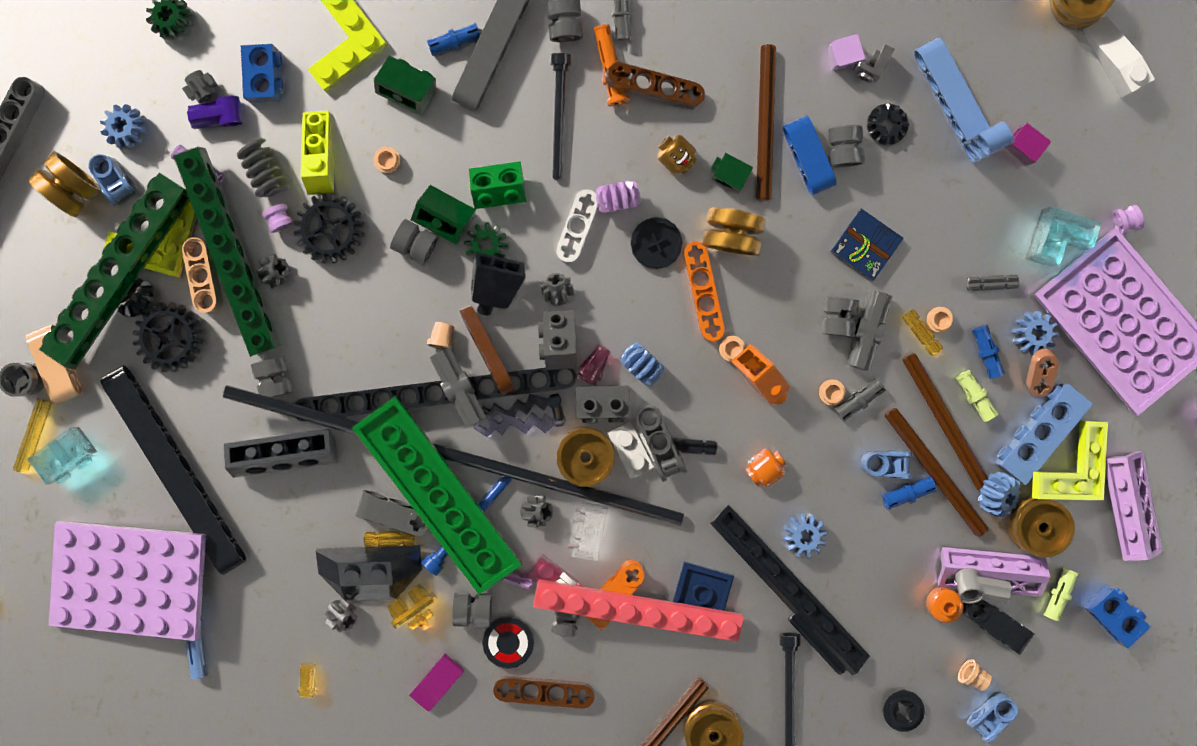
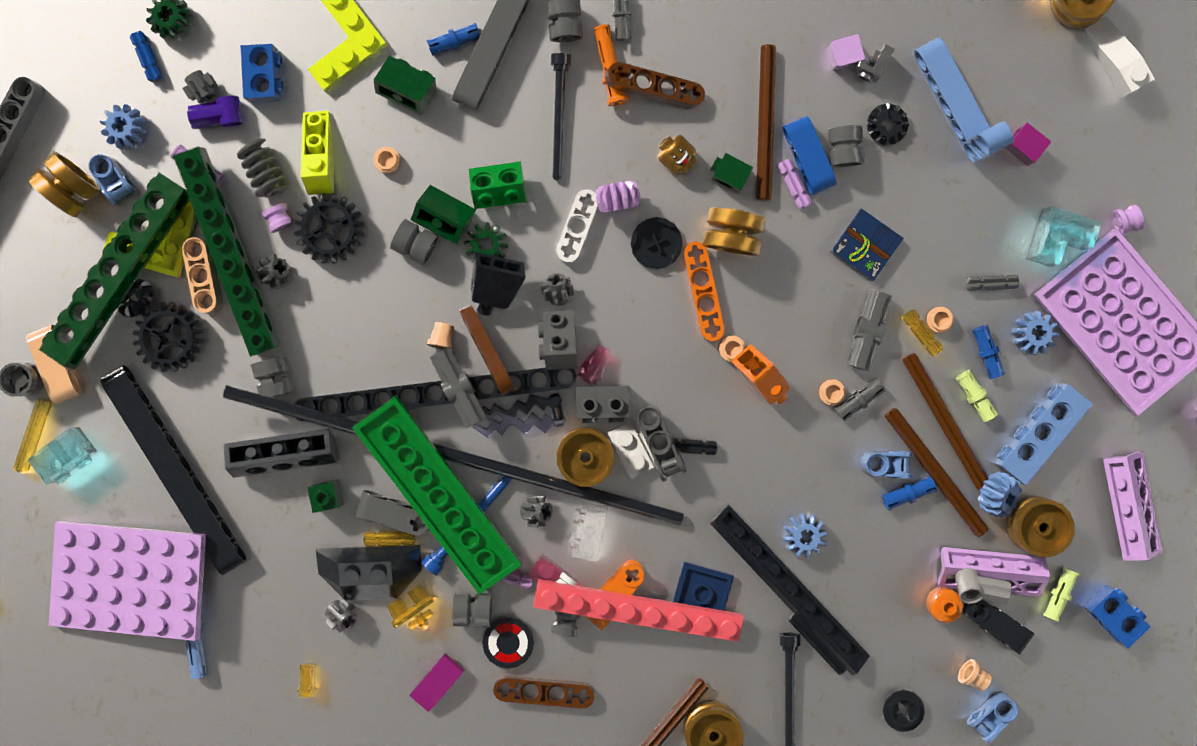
medium blue gear [620,342,665,386] -> none
orange head [746,449,786,487] -> none
dark grey wheel [821,297,859,337] -> none
nougat beam [1026,349,1059,398] -> none
neon yellow plate [1032,421,1108,500] -> none
none -> blue axle [130,31,162,82]
none -> dark green brick [307,479,344,513]
none -> lavender axle [778,159,812,209]

